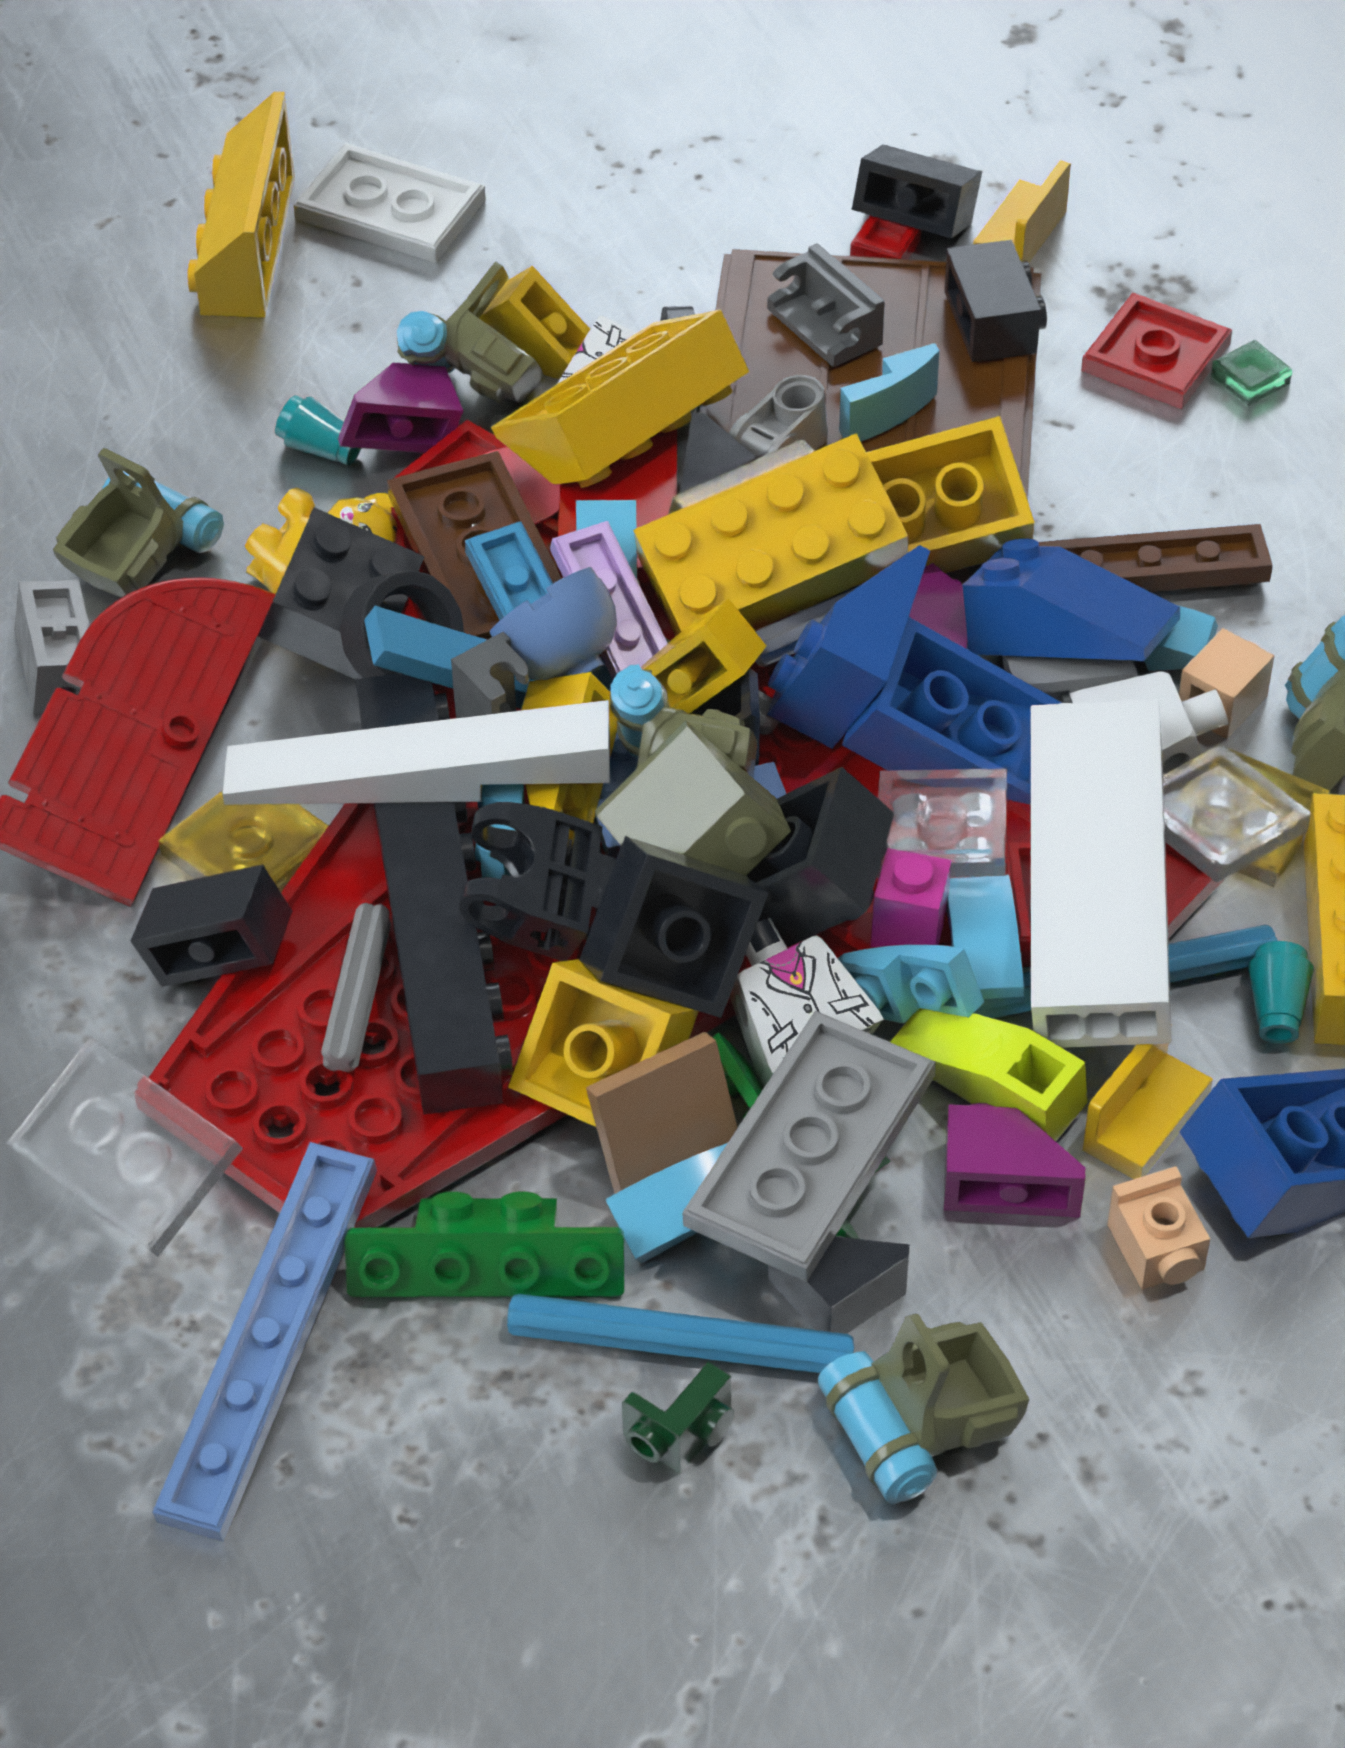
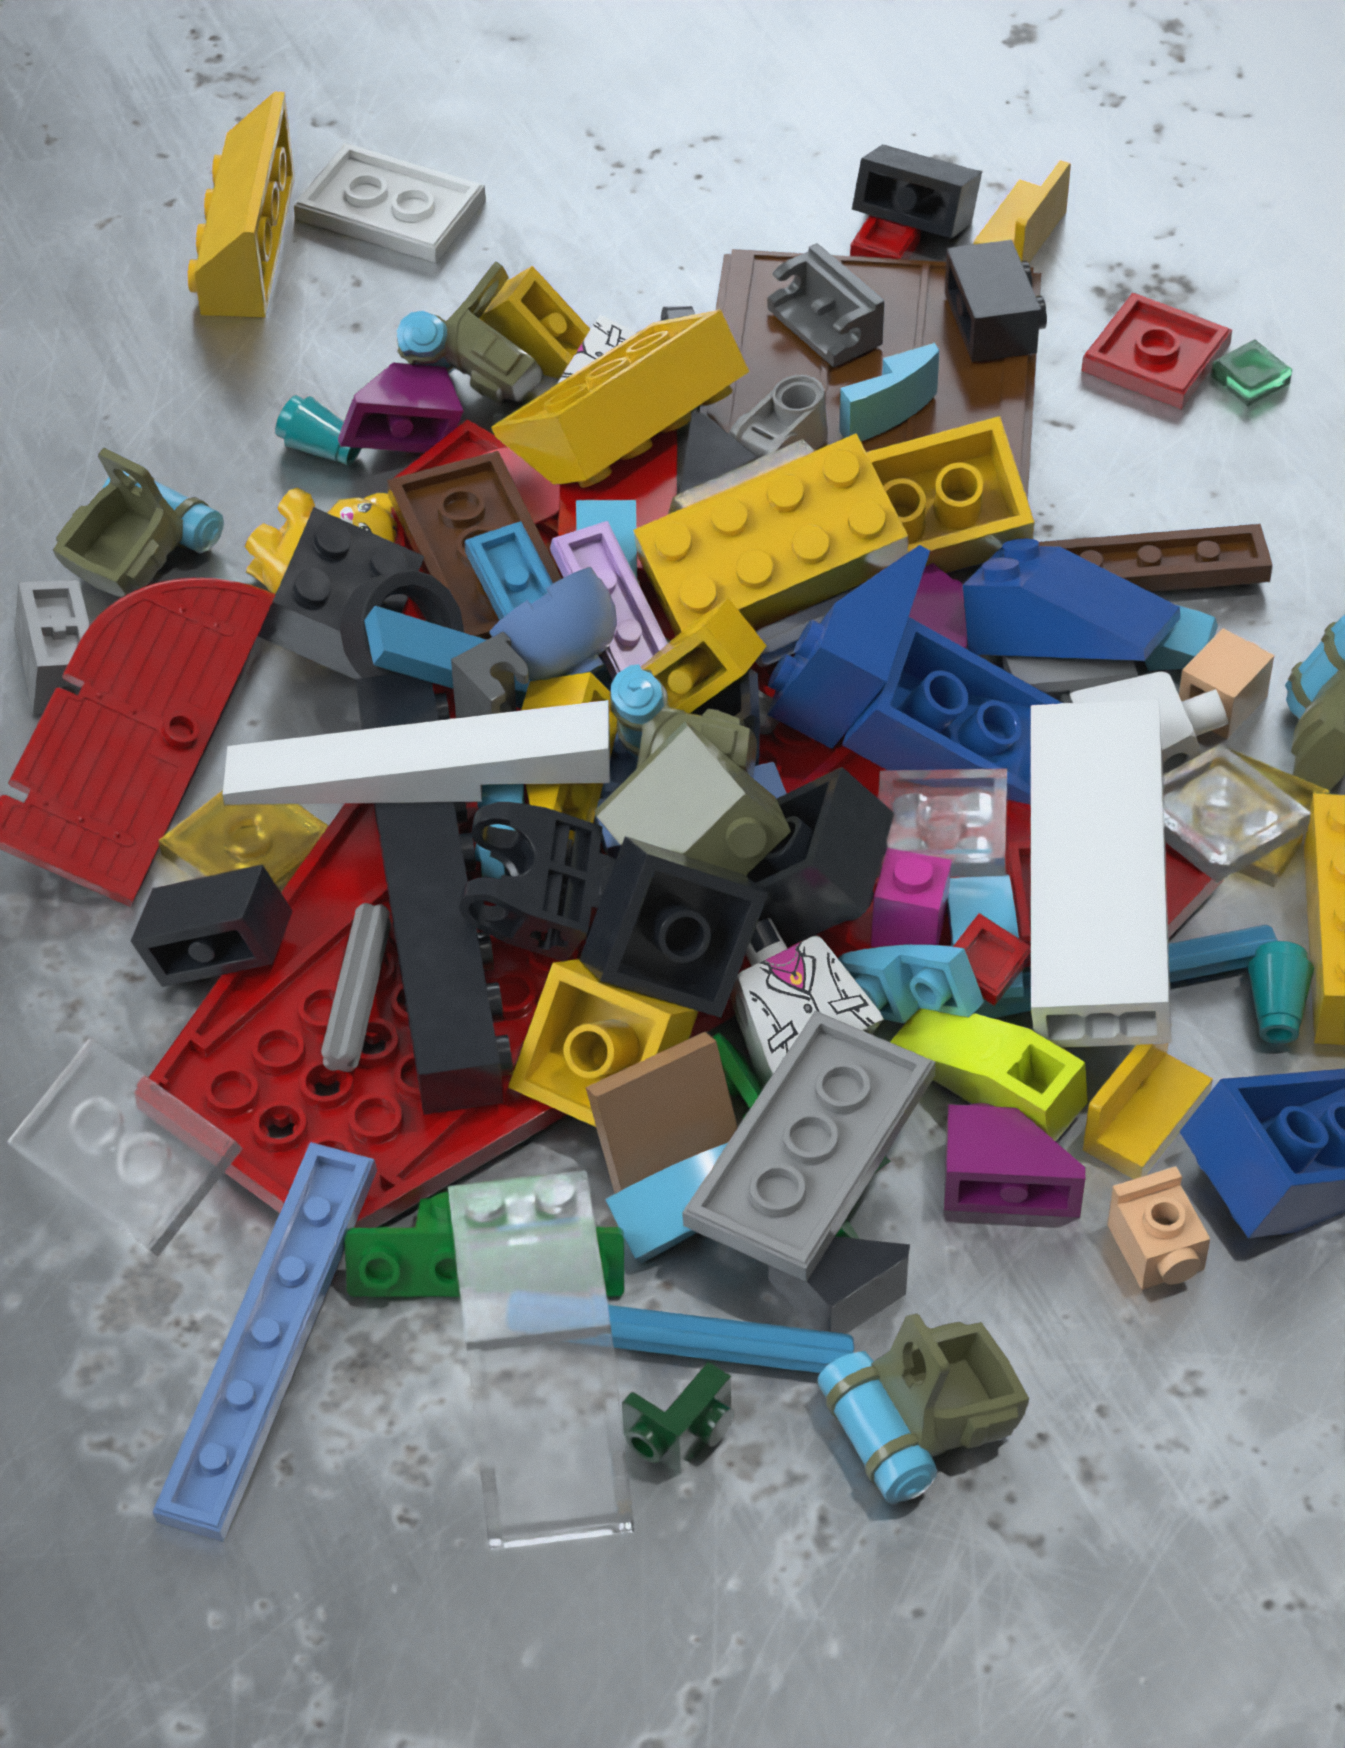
none -> clear windscreen [448,1170,634,1550]
none -> red tile [953,913,1031,1006]

